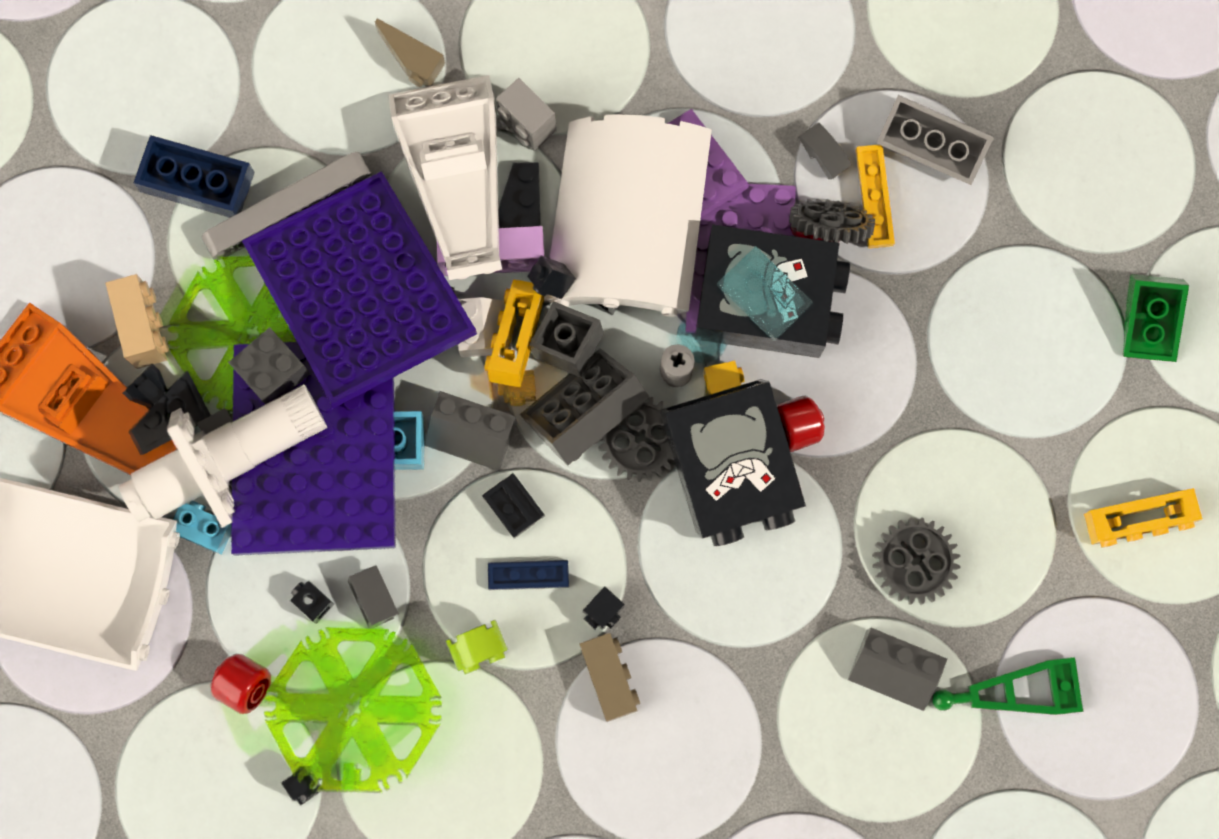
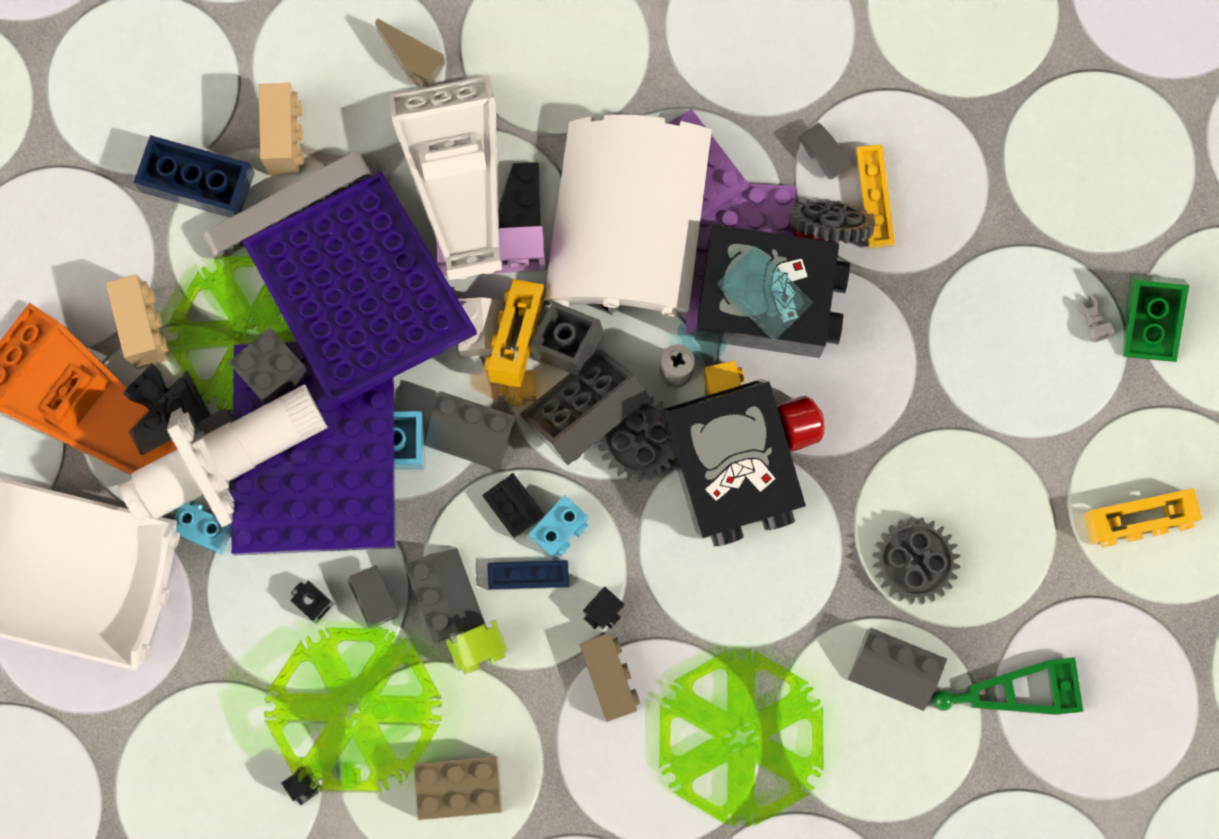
red head [211,654,271,714] -> none
light grey brick [496,78,556,151] -> none
black brick [527,255,576,299] -> none
light grey slope [876,95,994,185] -> none
none -> tan brick [259,82,304,175]
none -> dark grey slope [404,548,485,643]
none -> dark tan brick [414,757,503,820]
none -> medium azure brick [528,495,589,559]
none -> clear neon green plate [659,649,823,826]
none -> light grey piece [1078,296,1115,342]

